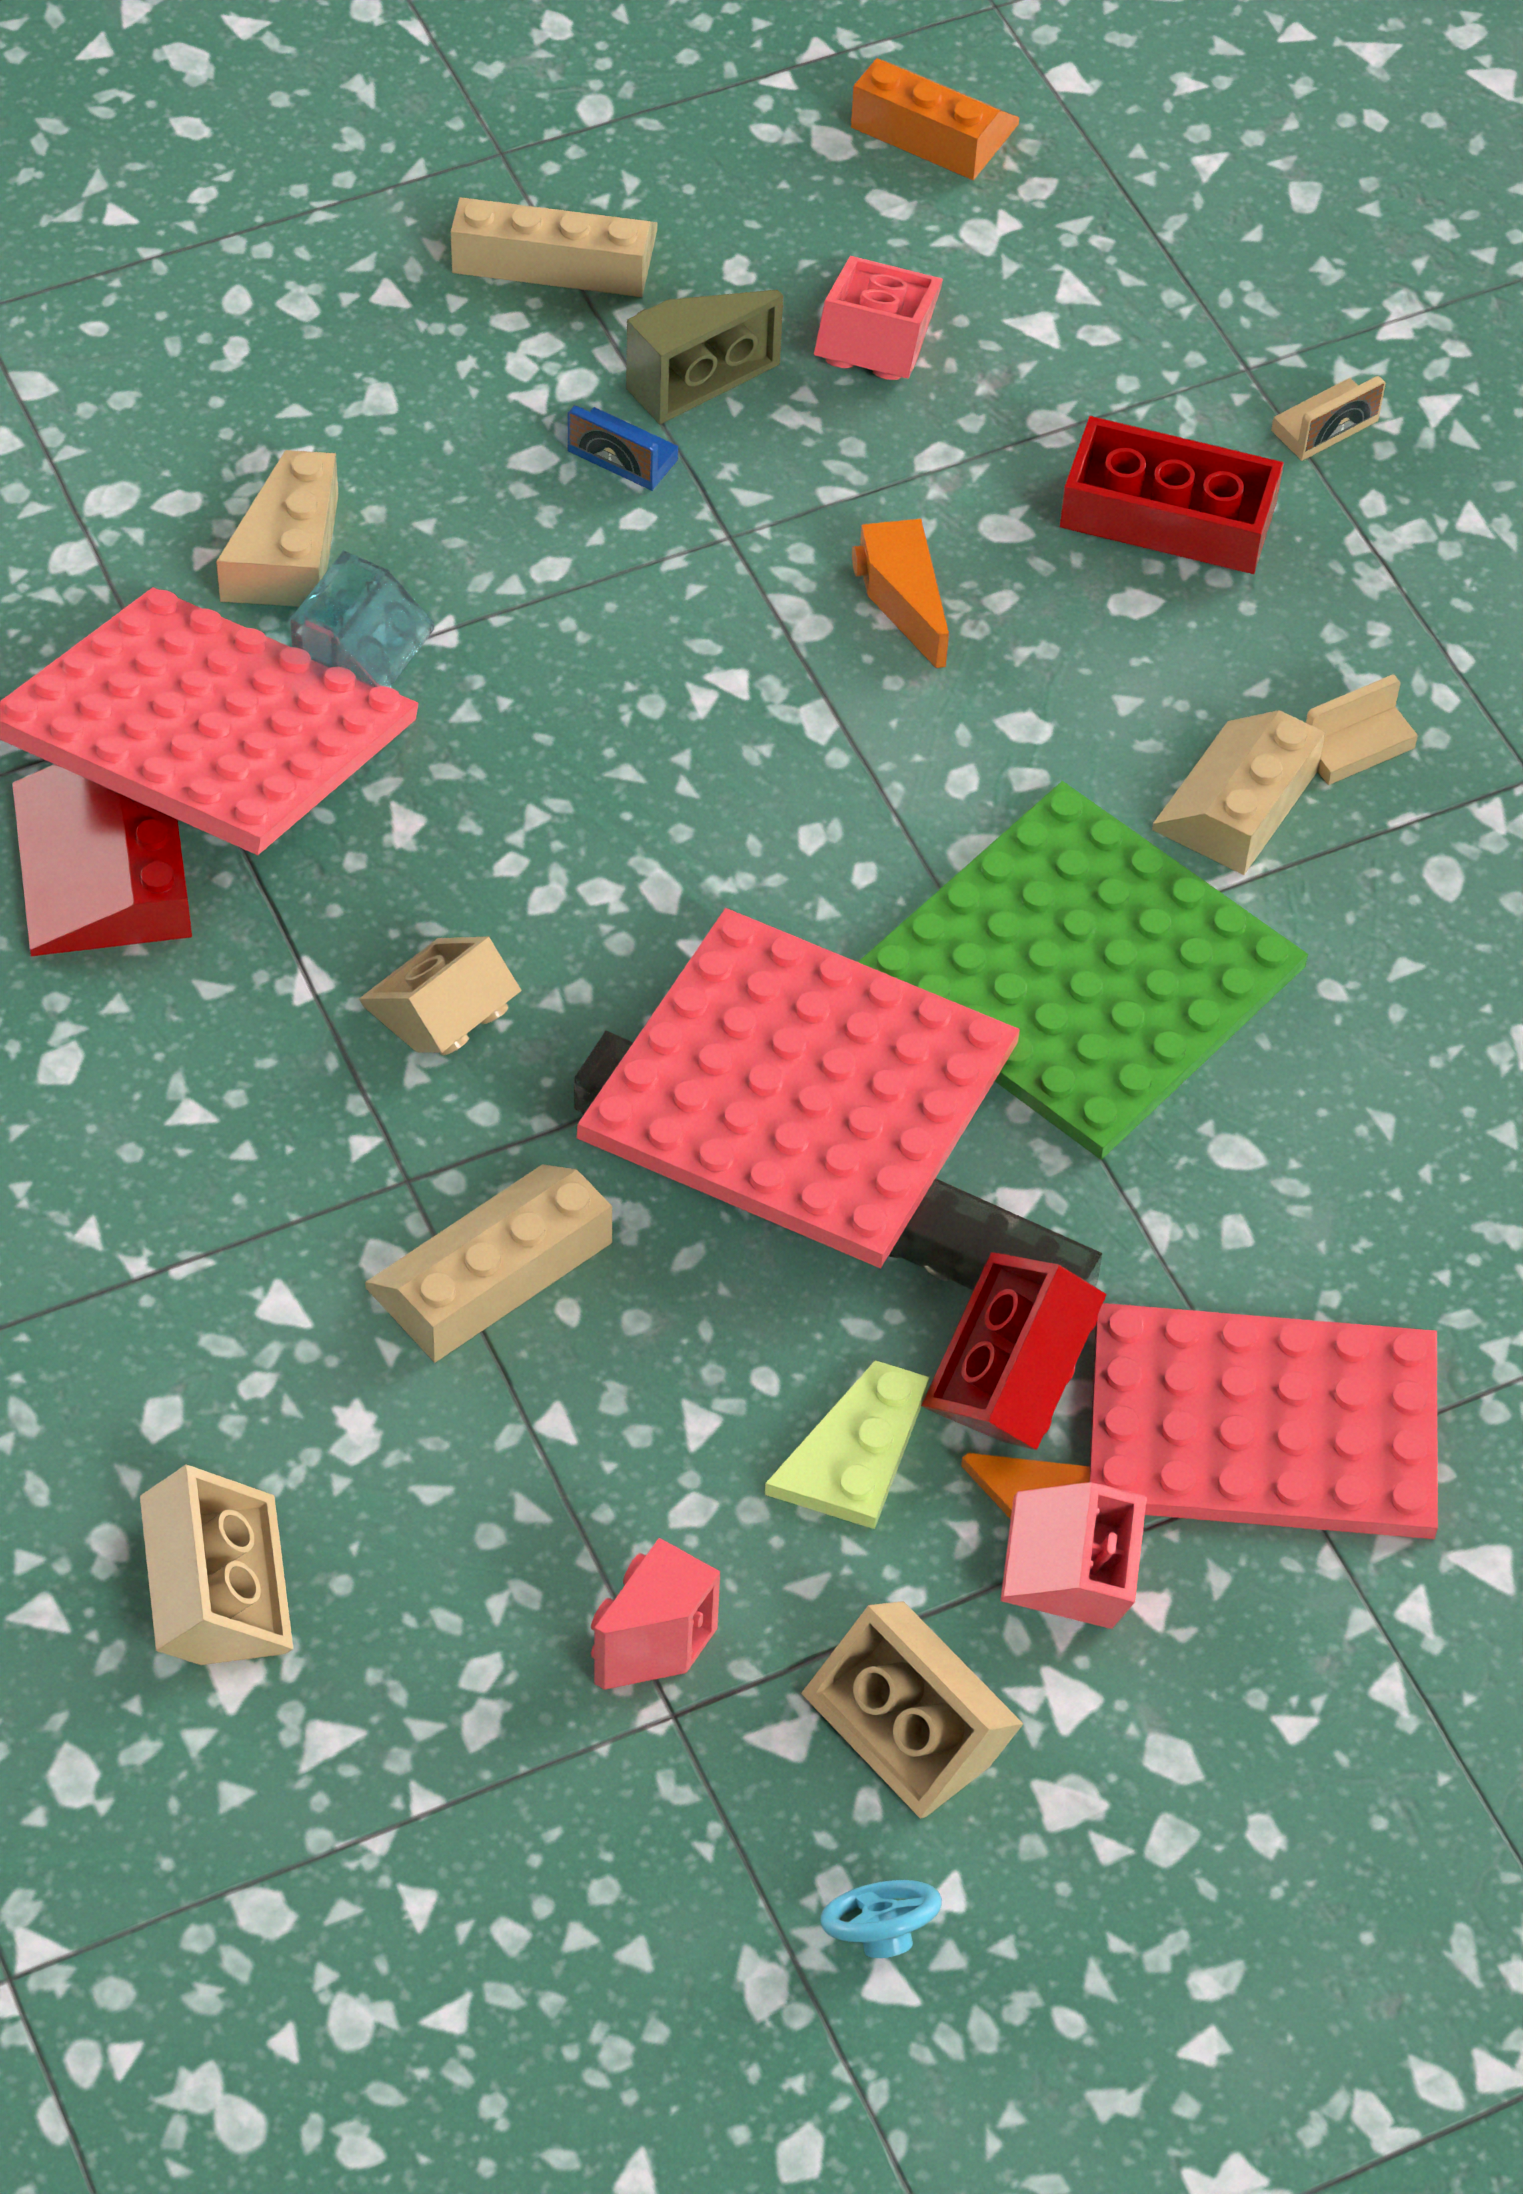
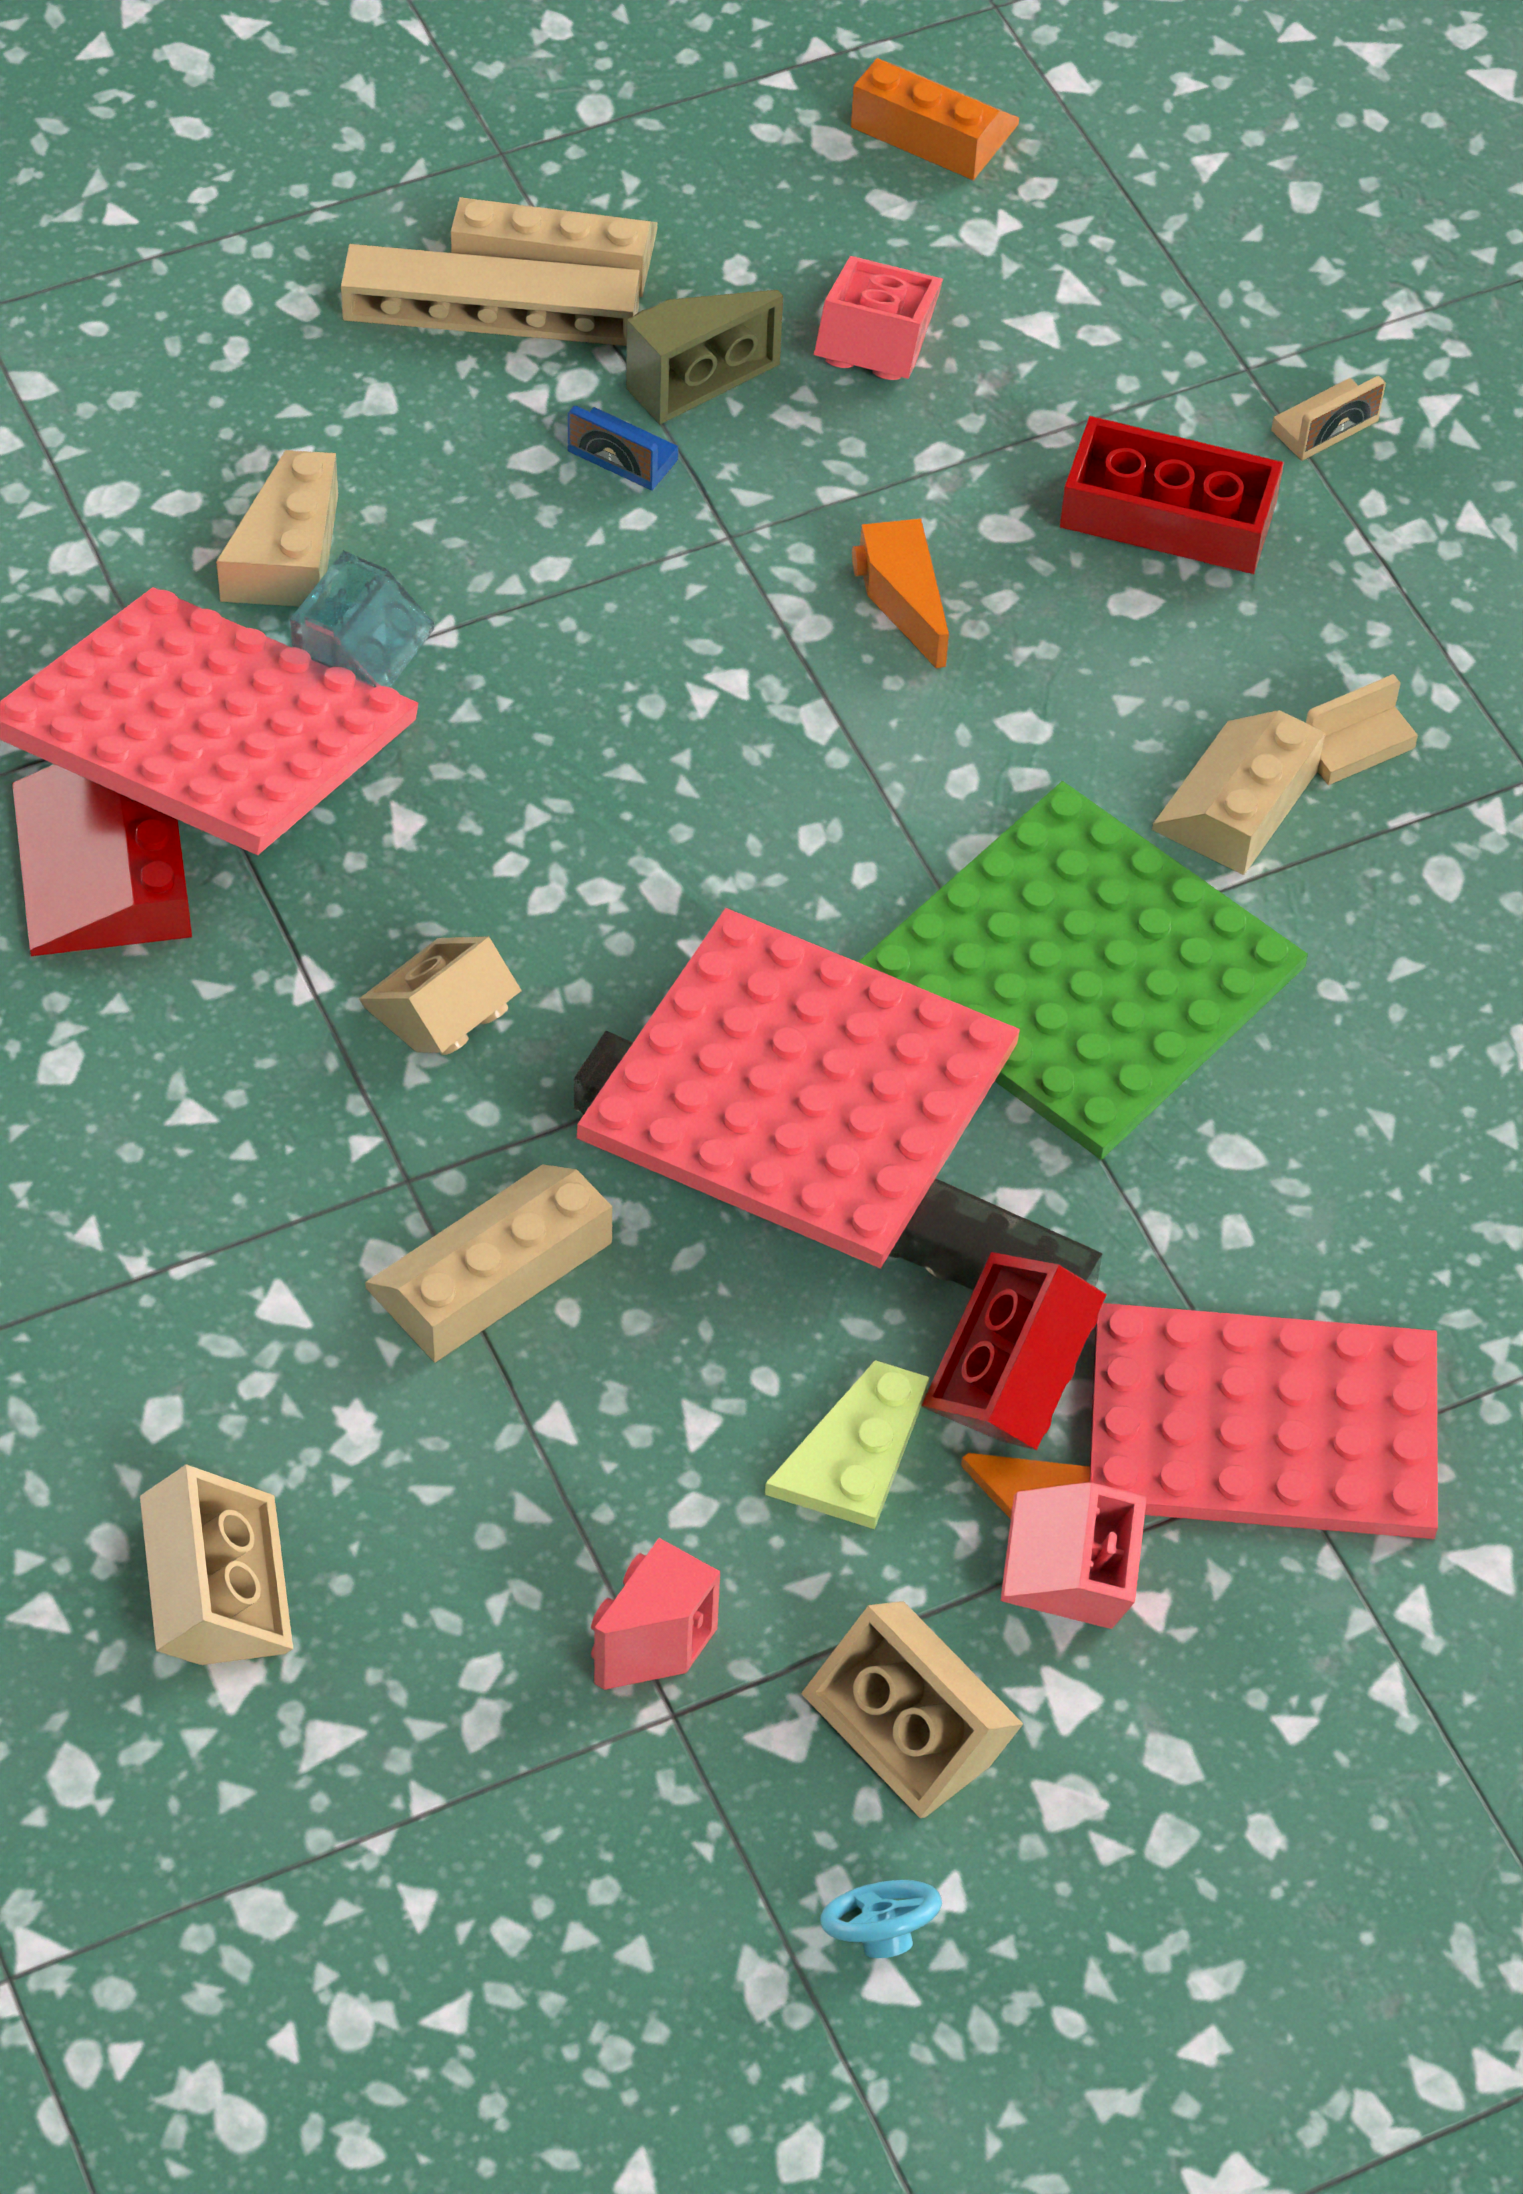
none -> tan brick [341,244,639,346]

